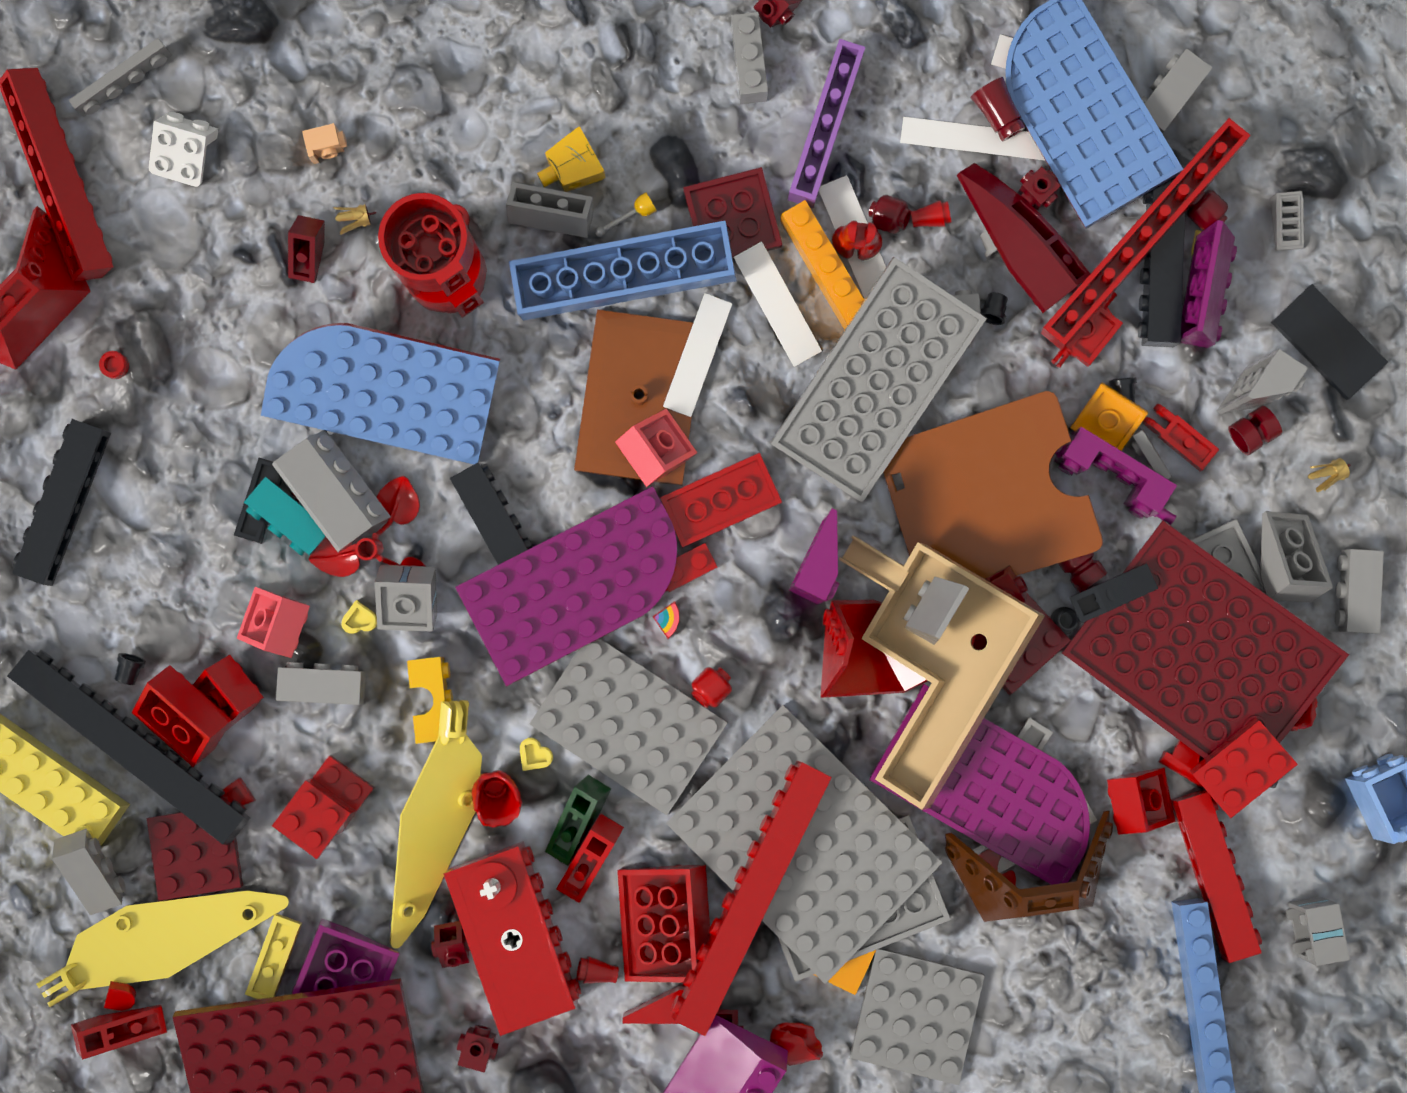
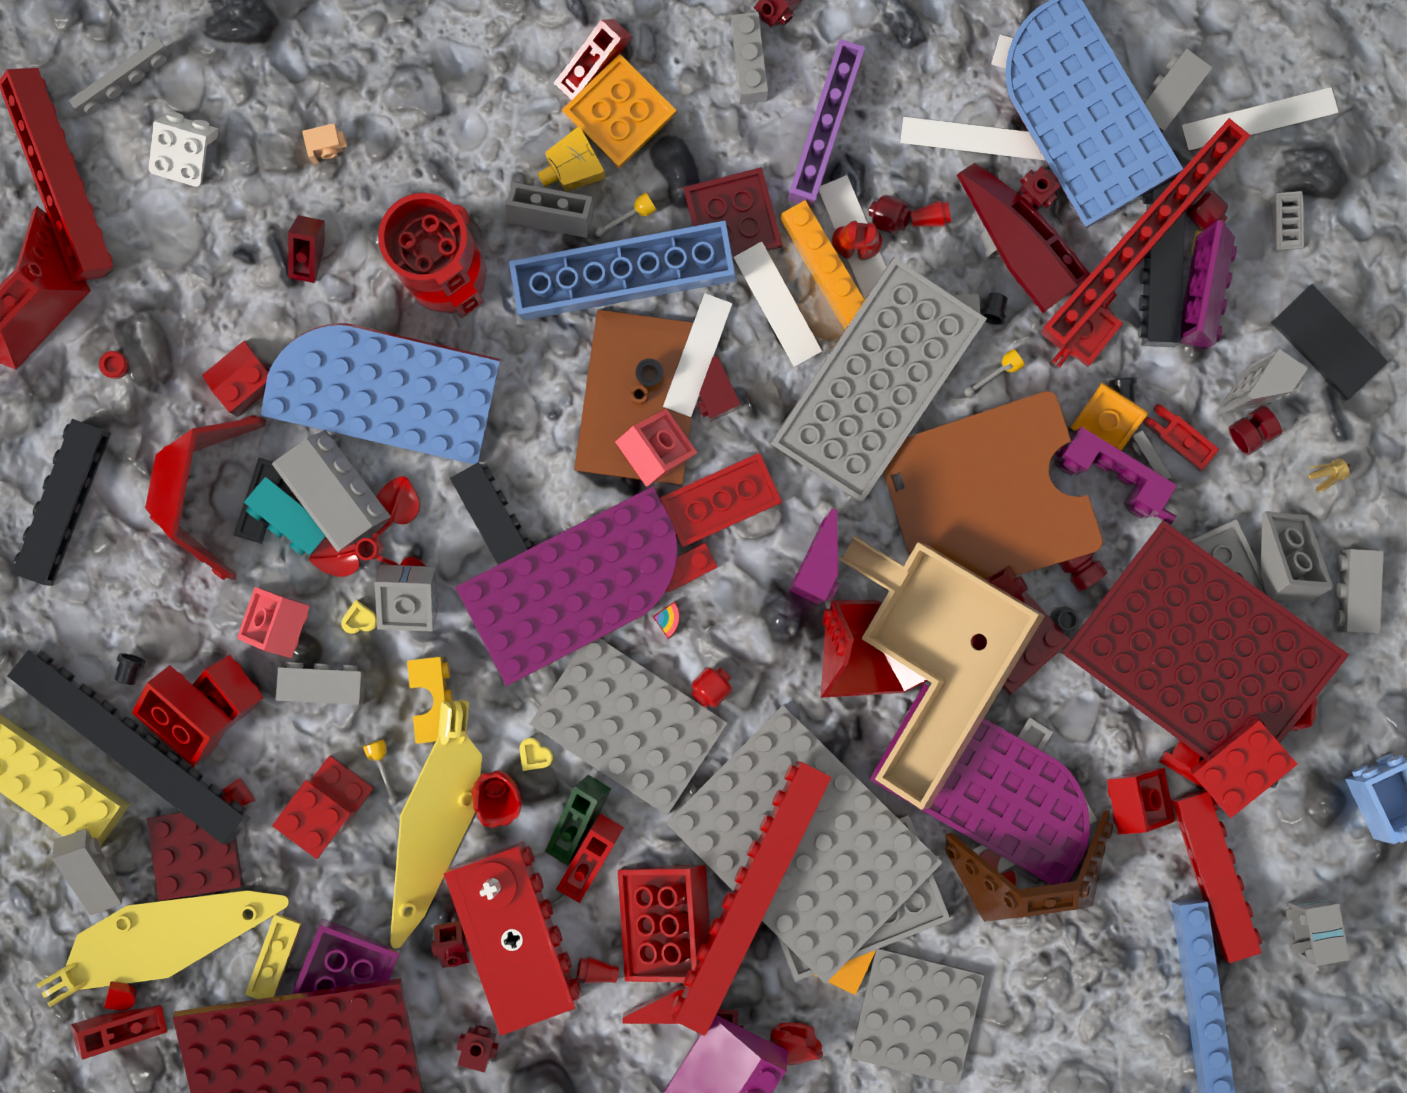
pearl gold piece [333,204,376,235] -> none
light grey slope [903,577,969,645] -> none
dark red plant [970,77,1025,142] -> none
black slope [1069,563,1158,623] -> none
none -> red piece [145,415,266,580]
none -> red slope [202,341,269,417]
none -> hinge [363,739,399,806]
none -> slope [554,19,633,100]
none -> light orange plate [562,54,677,169]
none -> black piece [636,358,663,387]
none -> dark red slope [697,355,741,422]
none -> hinge [964,349,1025,397]
none -> white sticker [1182,87,1339,150]

